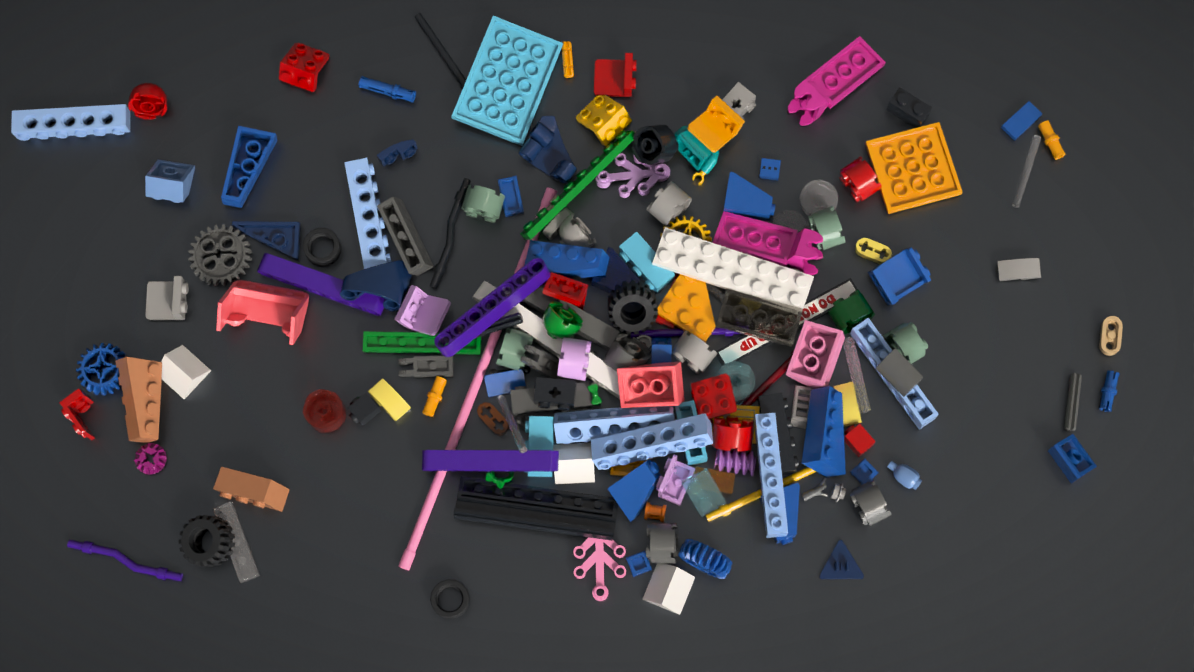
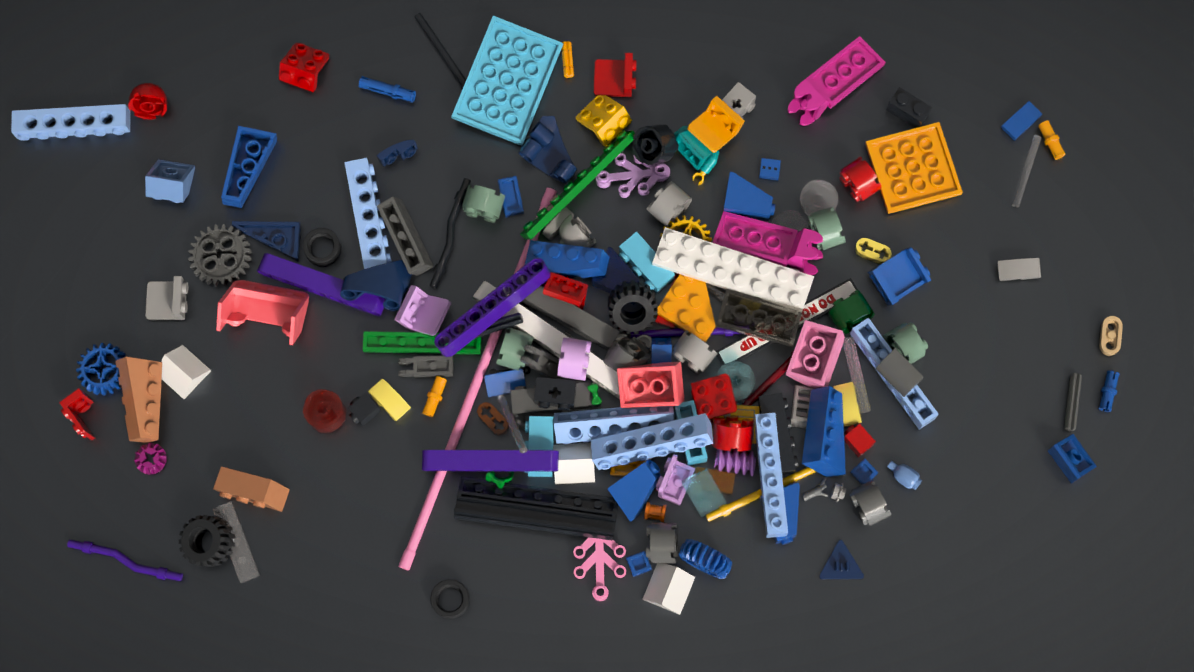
green cylinder [543,301,583,339] -> none

